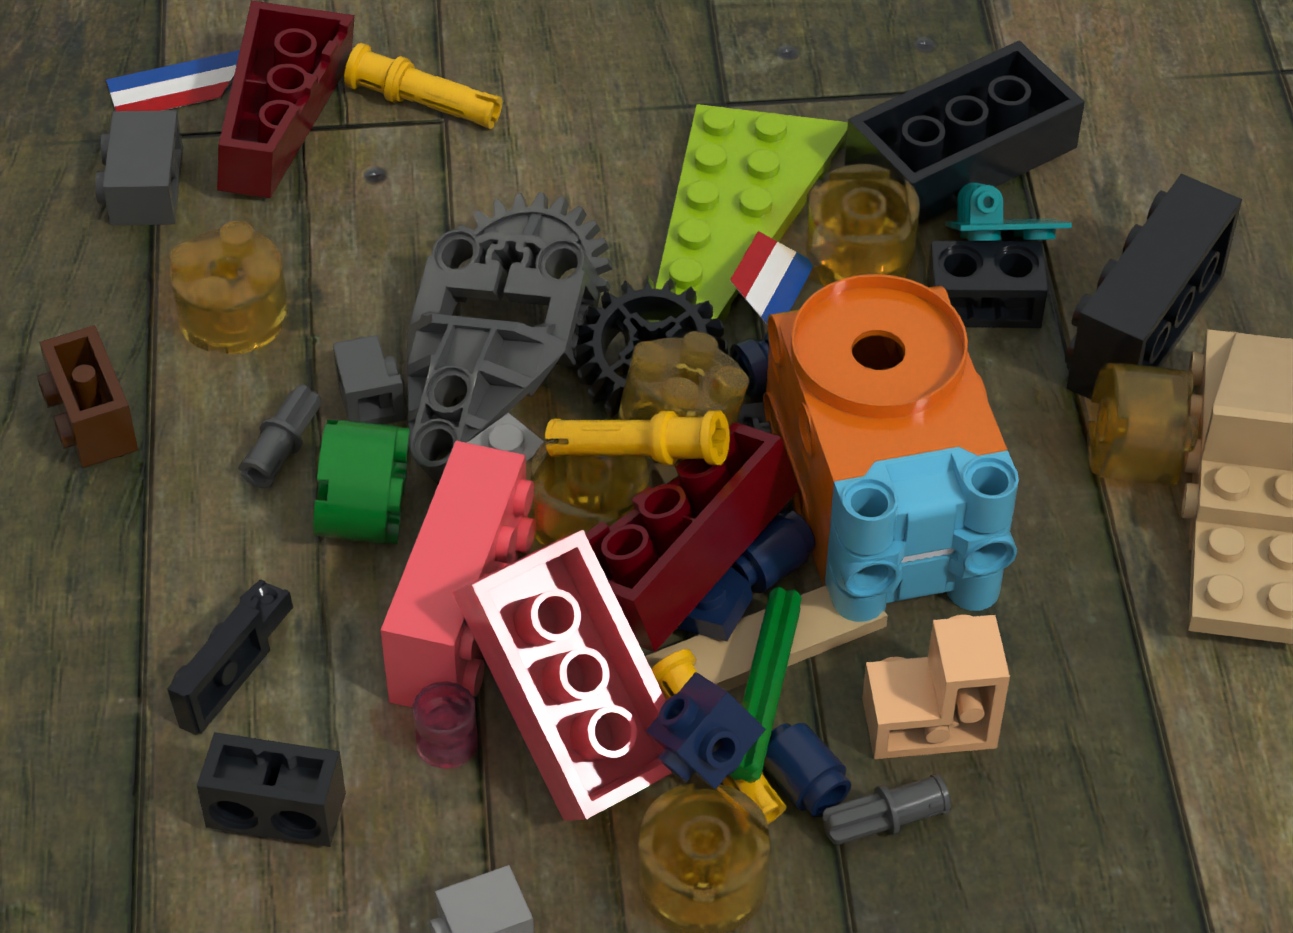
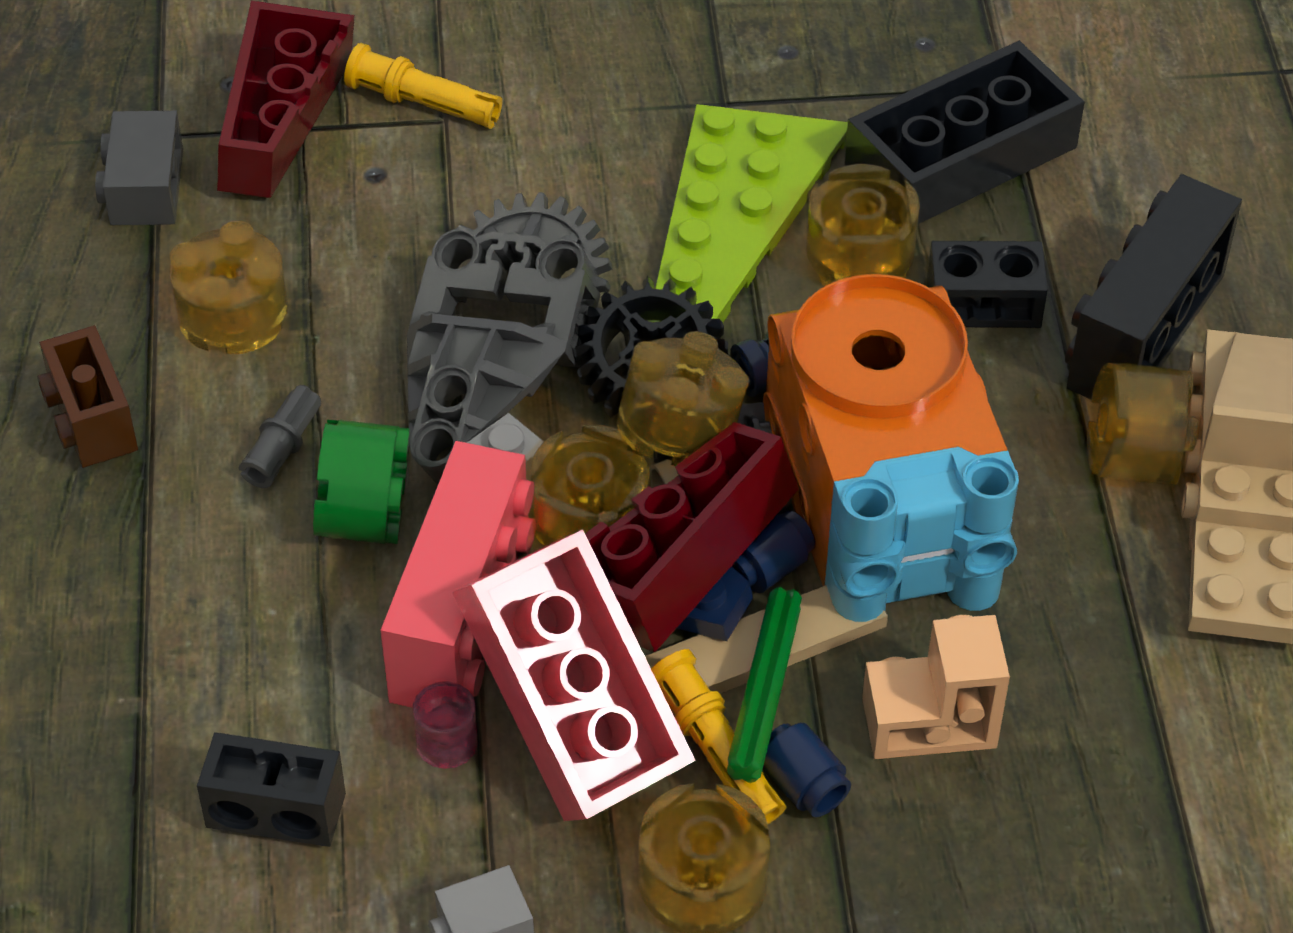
sticker [106,50,240,111] -> none
black hinge [167,579,293,735] -> none
dark grey brick [333,335,406,424] -> none
yellow pin [545,410,730,465] -> none
dark blue brick [646,672,766,789] -> none
sticker [730,231,816,324] -> none
dark grey axle [822,773,951,845] -> none
teal hinge [945,183,1072,241] -> none

